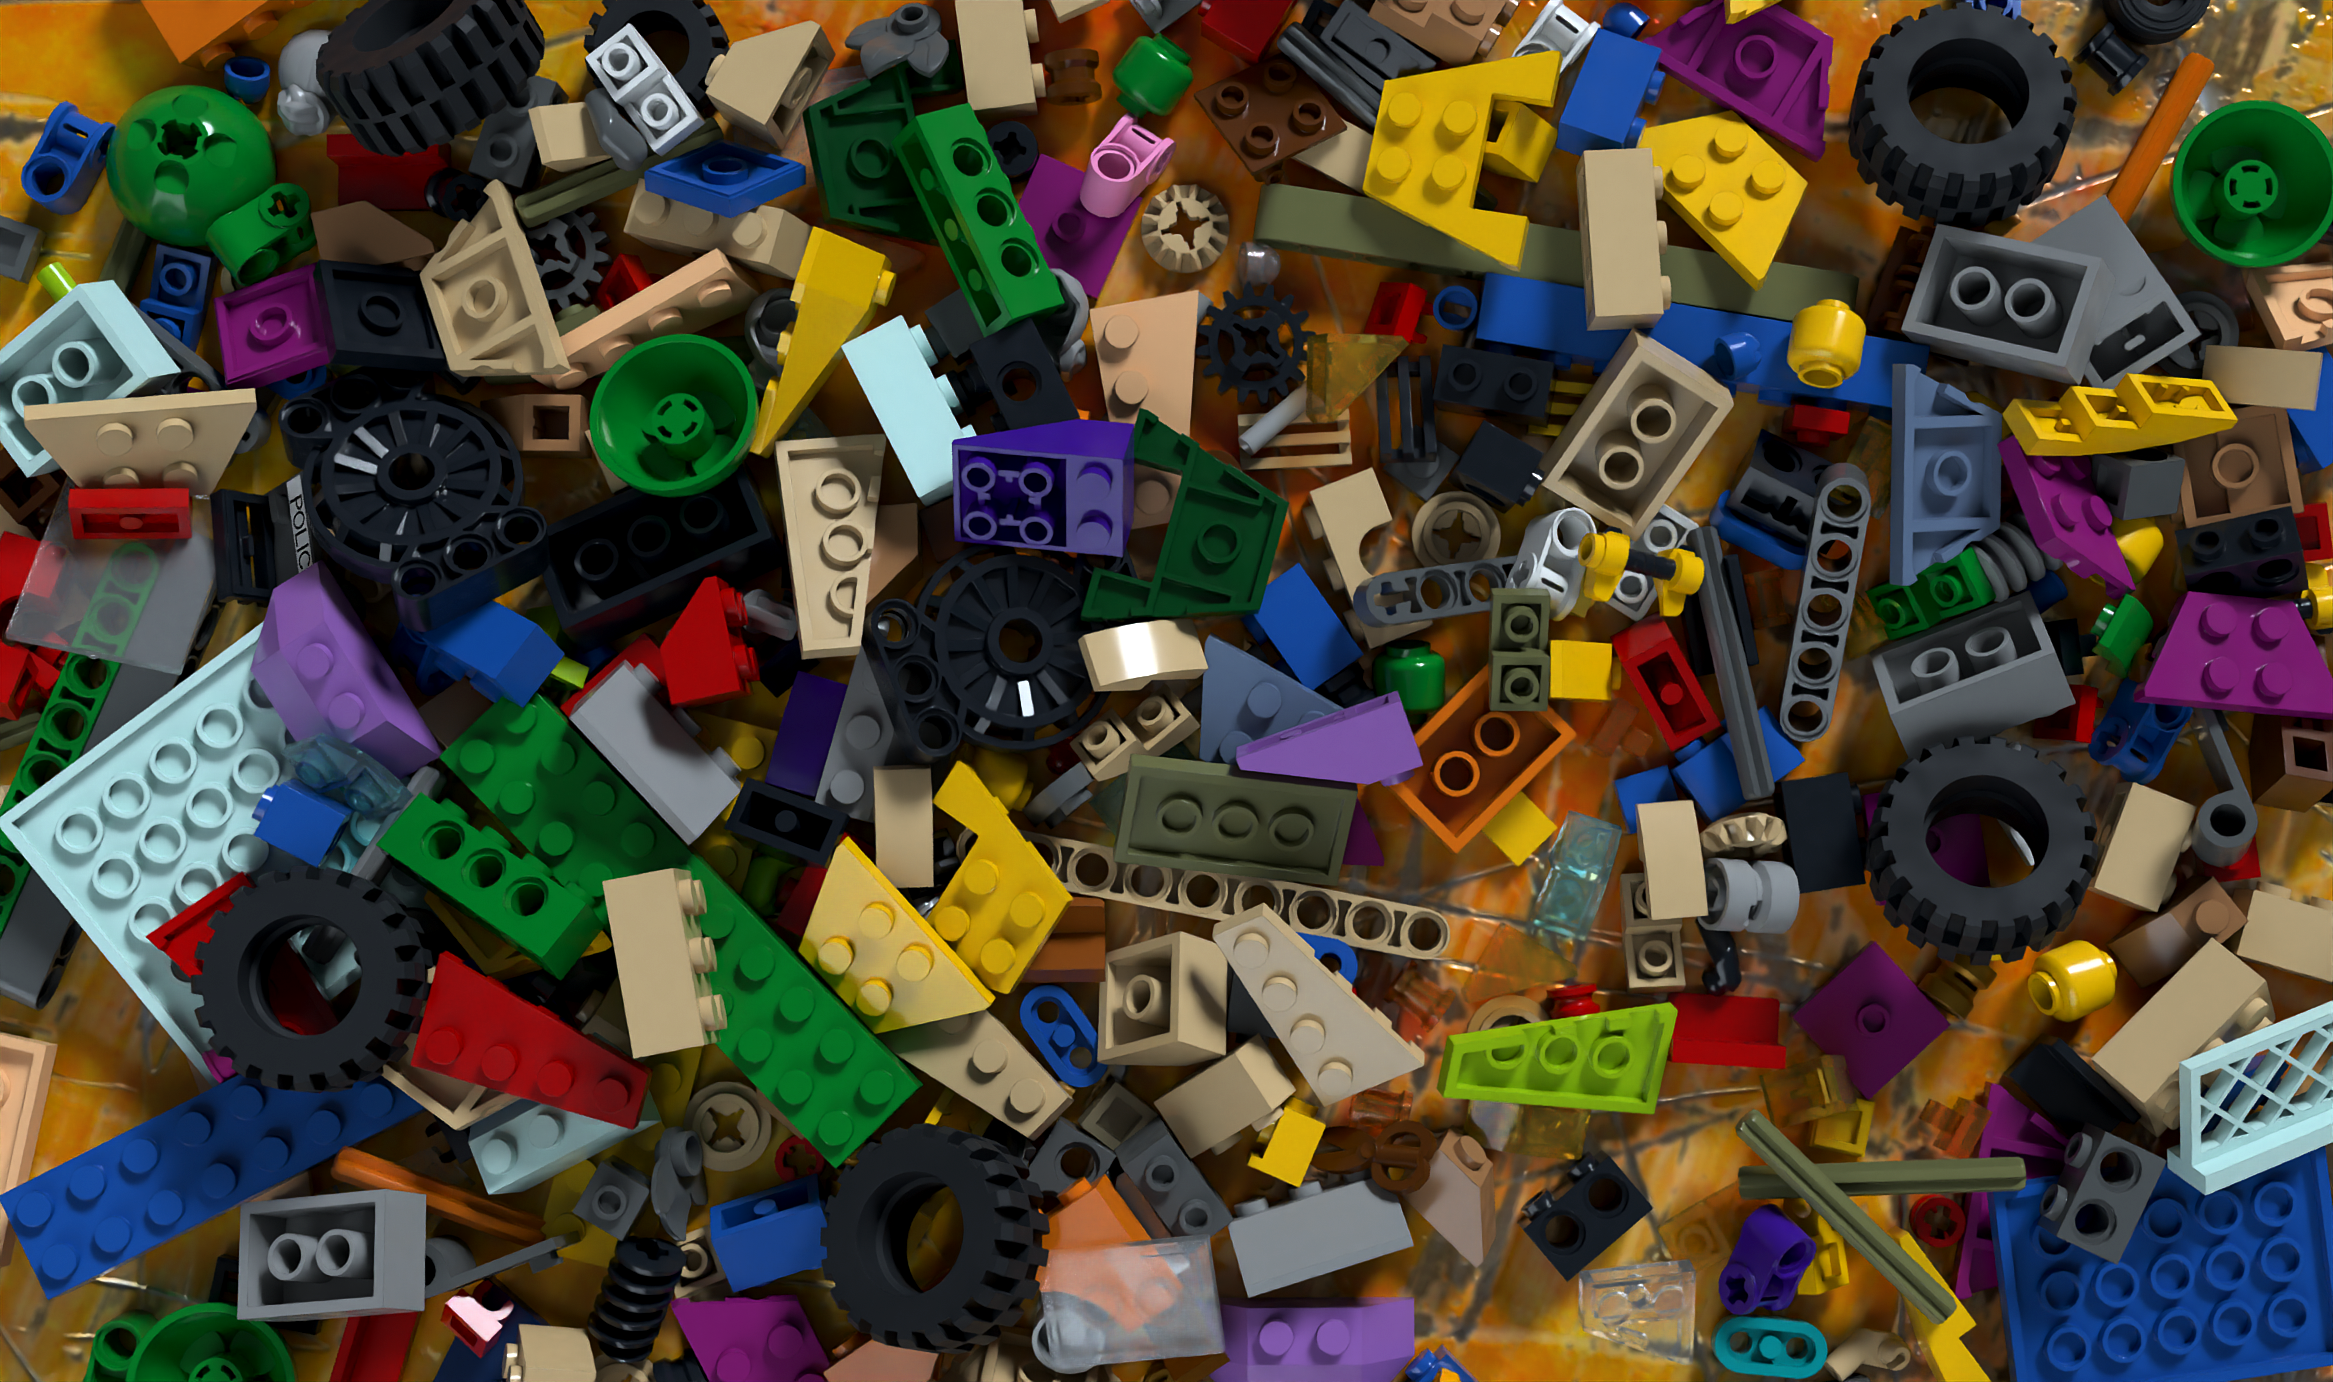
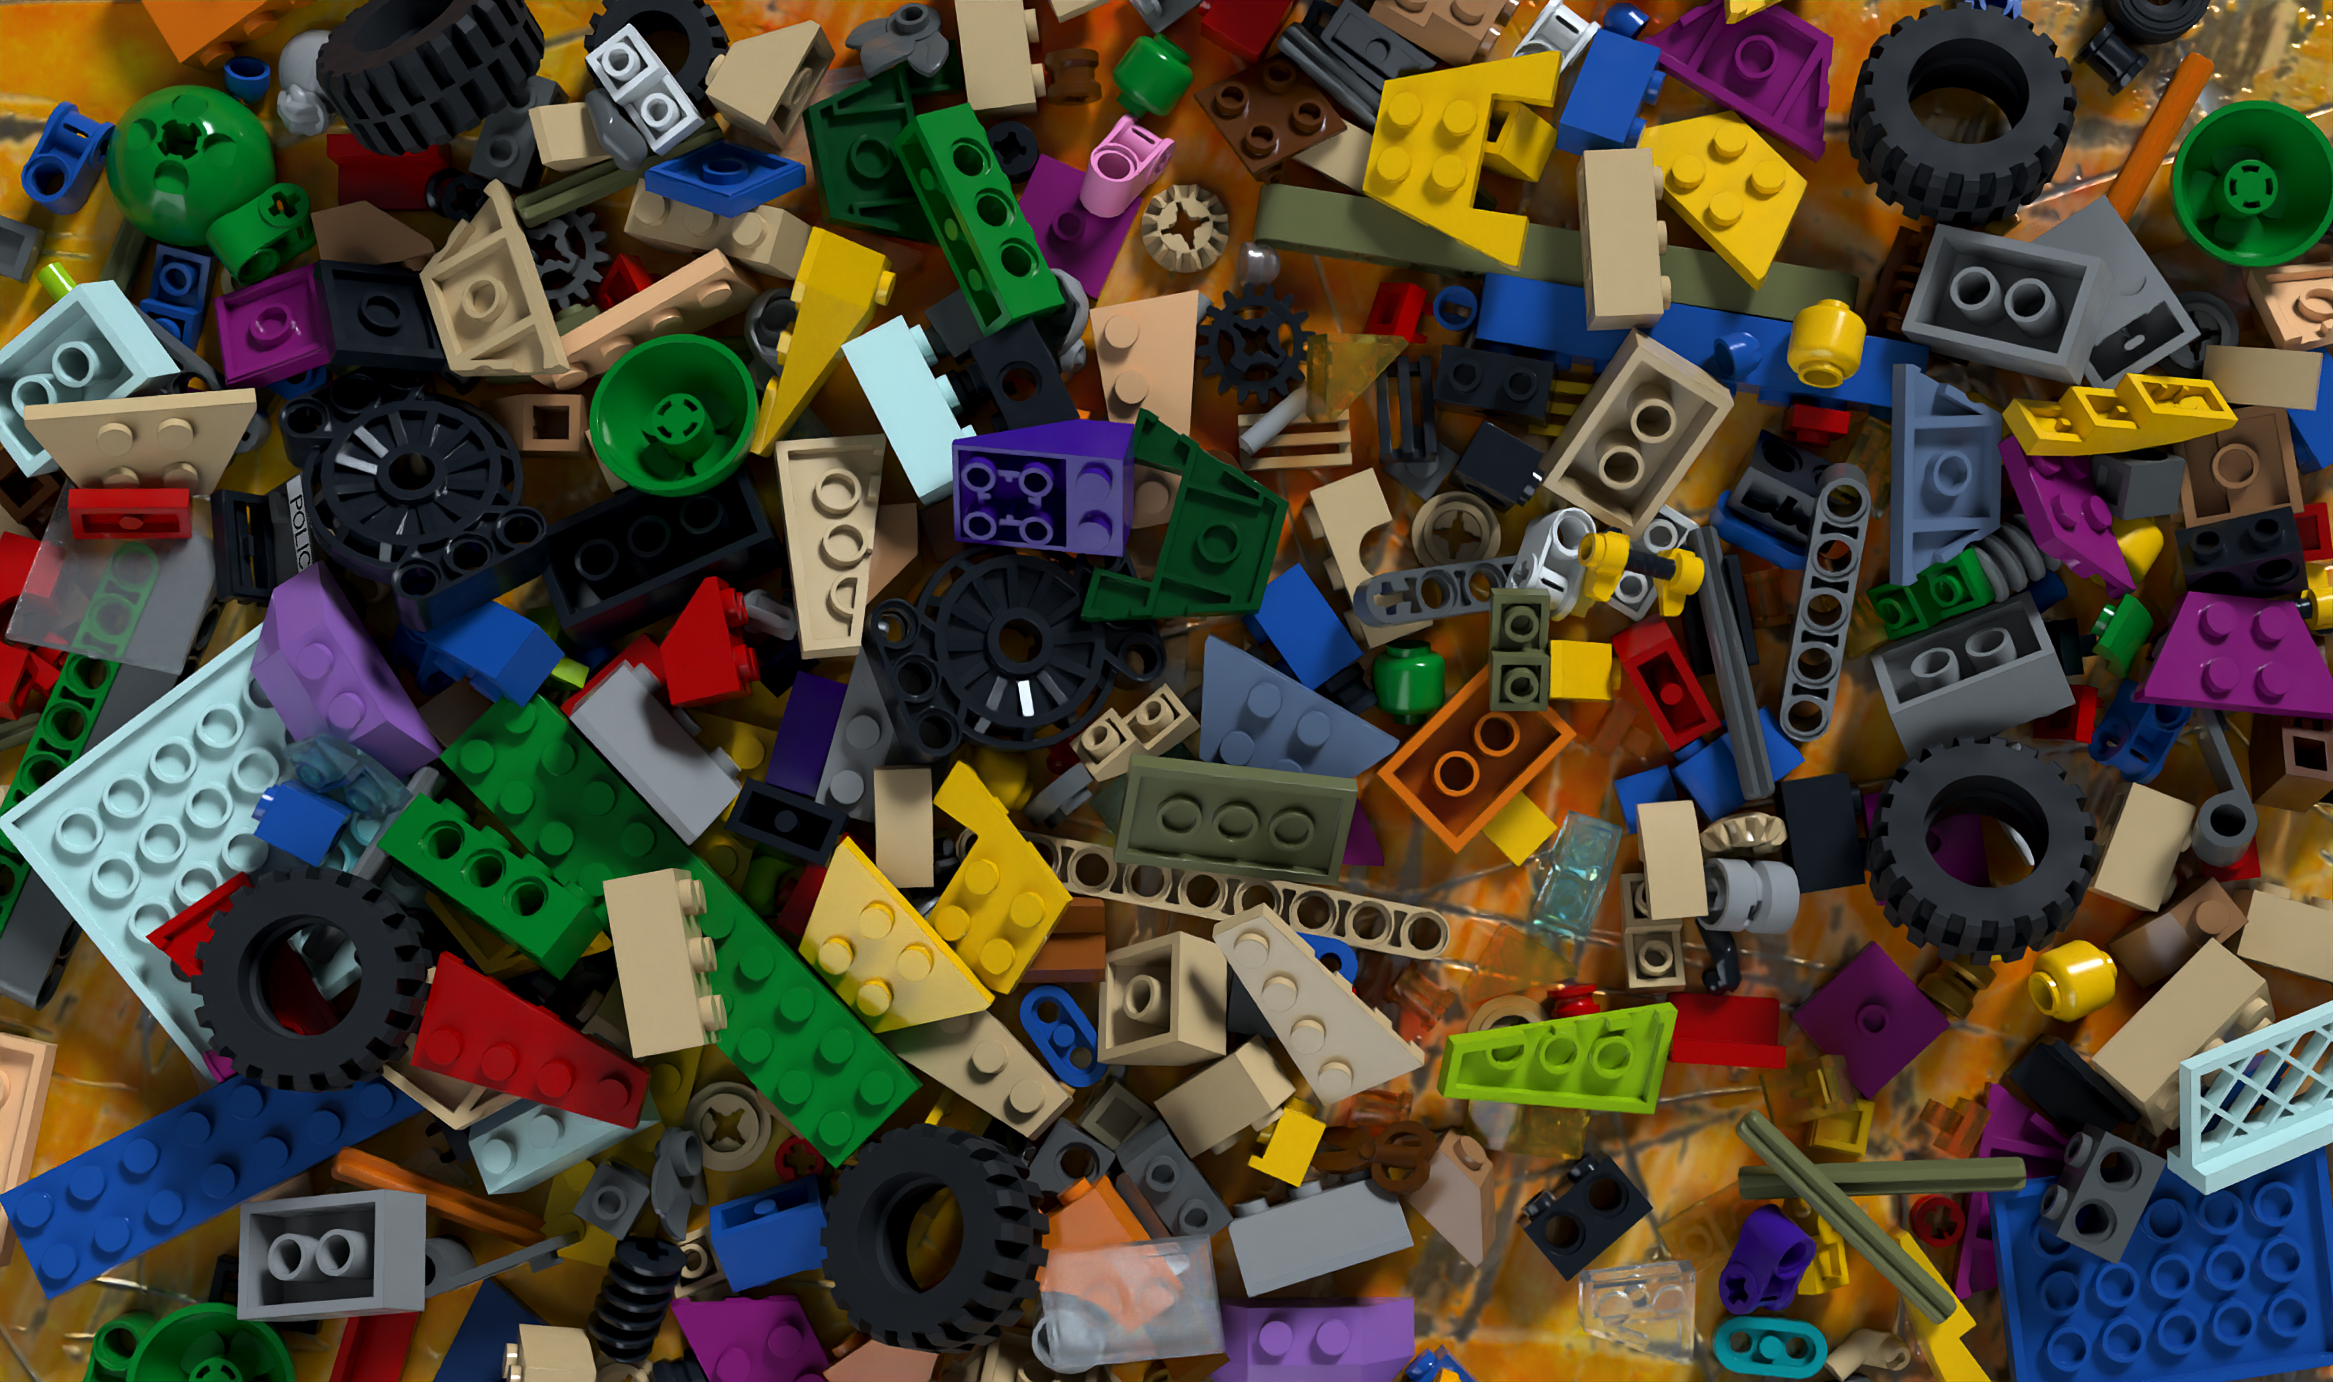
red tile [440,1280,514,1359] -> none
tan slope [1078,619,1209,691] -> none
medium lavender slope [1236,690,1423,786] -> none

